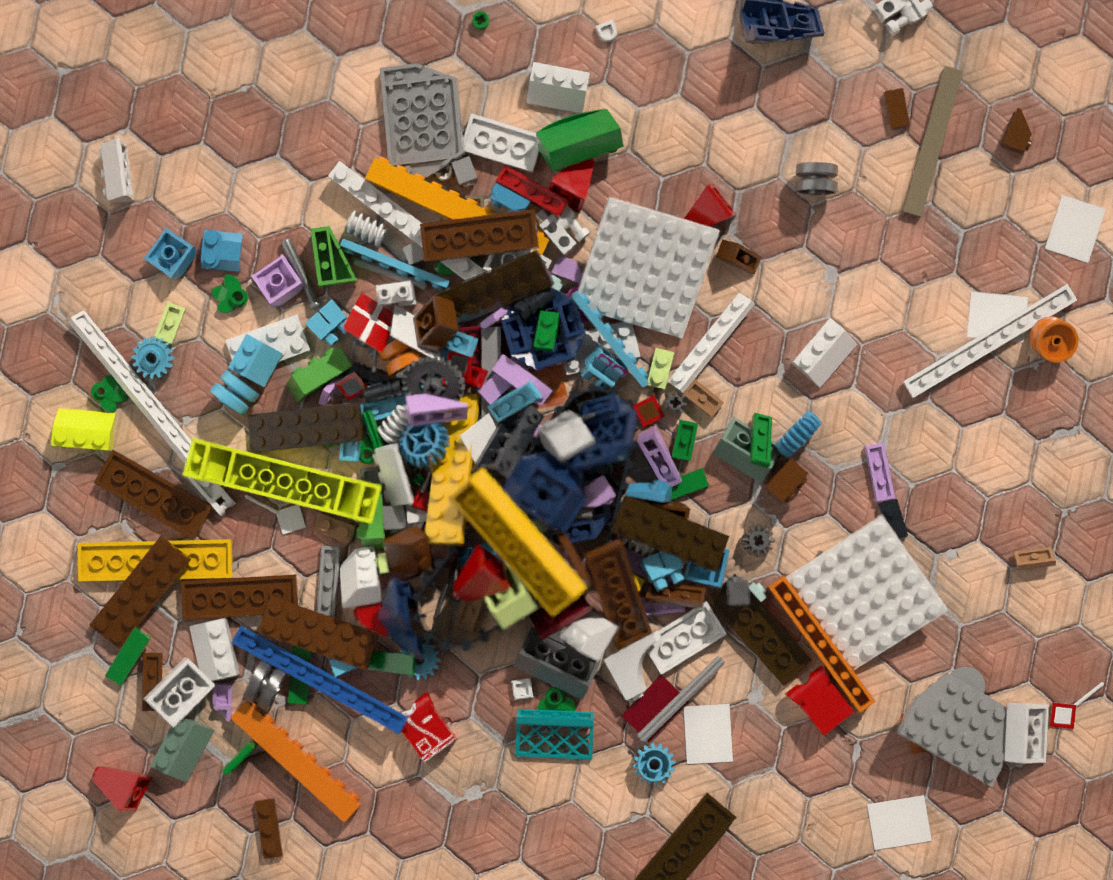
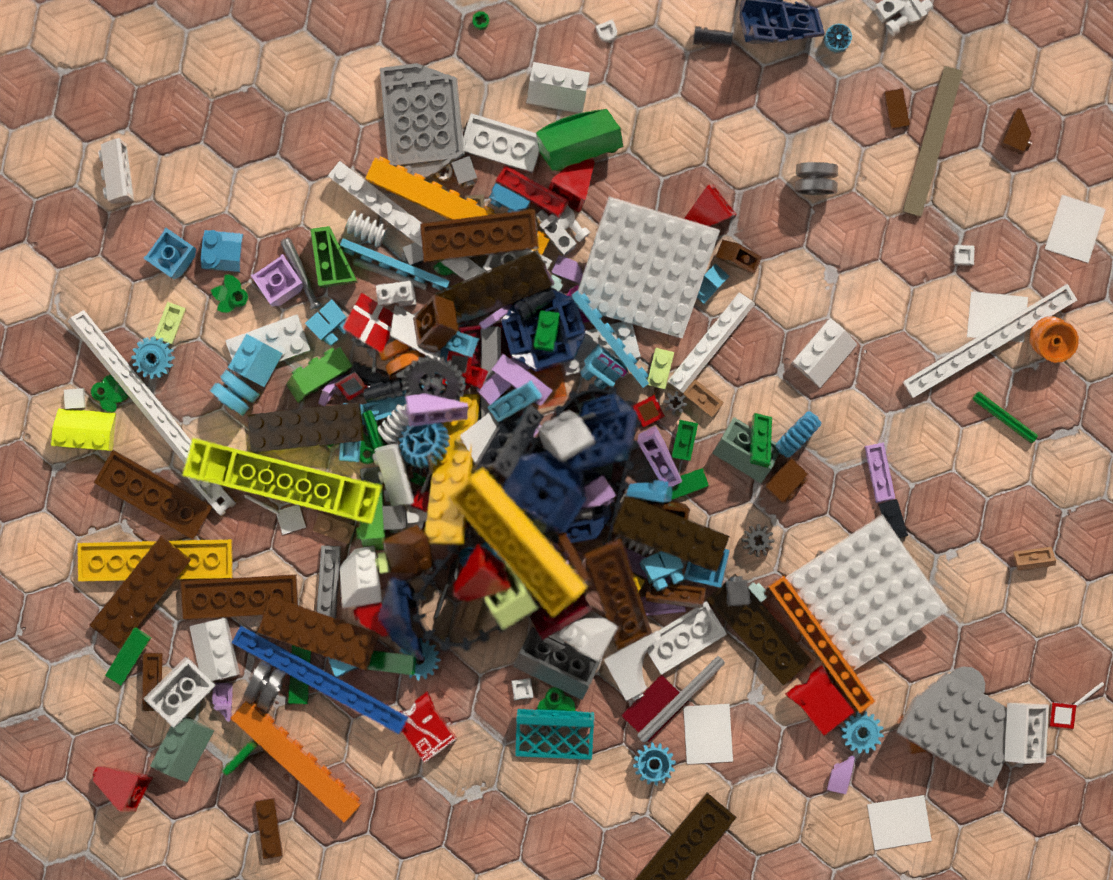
none -> white tile [64,388,86,409]
none -> black axle [693,26,733,48]
none -> medium azure slope [697,263,729,304]
none -> medium azure wheel [824,24,852,53]
none -> lavender slope [827,756,855,794]
none -> medium azure gear [841,711,884,754]
none -> white tile [954,245,974,266]
none -> green axle [972,392,1038,443]

